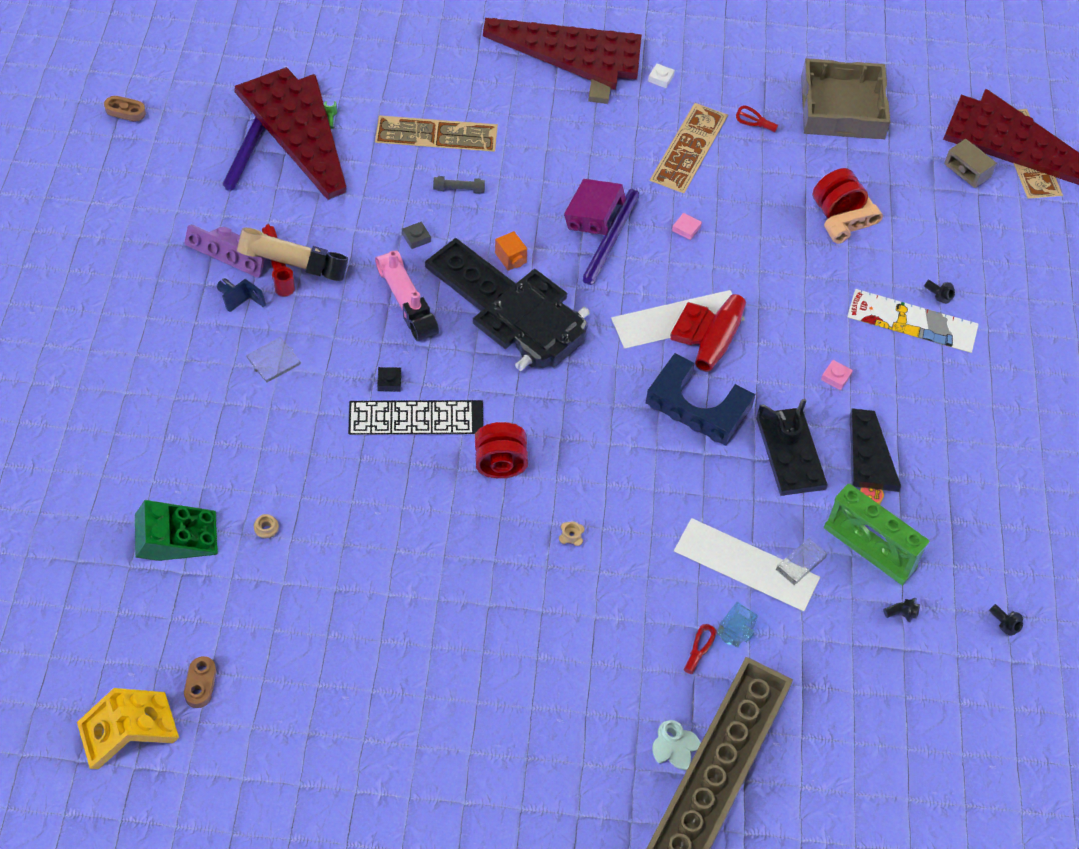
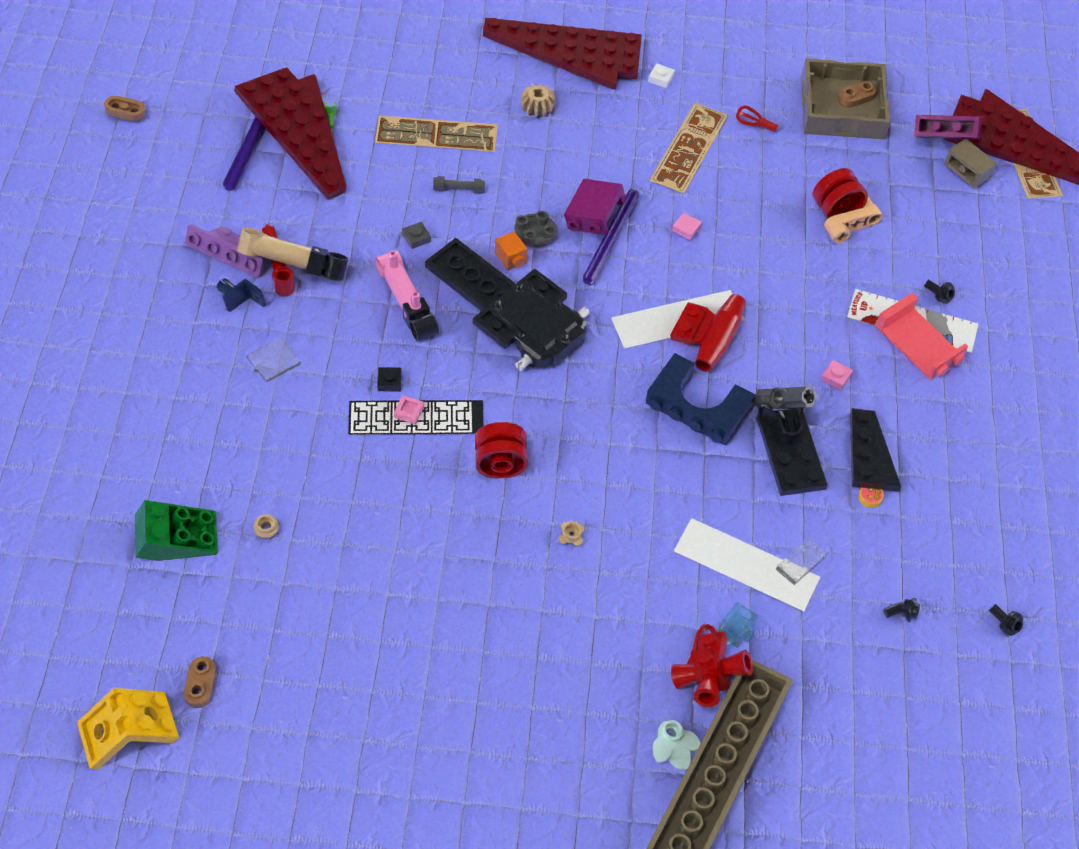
dark tan tile [588,79,610,104] -> none
bright green fence [824,484,929,586] -> none
none -> bright pink tile [394,395,424,425]
none -> dark grey dish [514,211,557,245]
none -> tan gear [521,83,556,117]
none -> red brick [671,631,753,707]
none -> dark grey piece [754,386,817,409]
none -> medium nougat plate [838,81,876,107]
none -> coral panel [876,292,968,380]
none -> magenta brick [914,115,982,140]

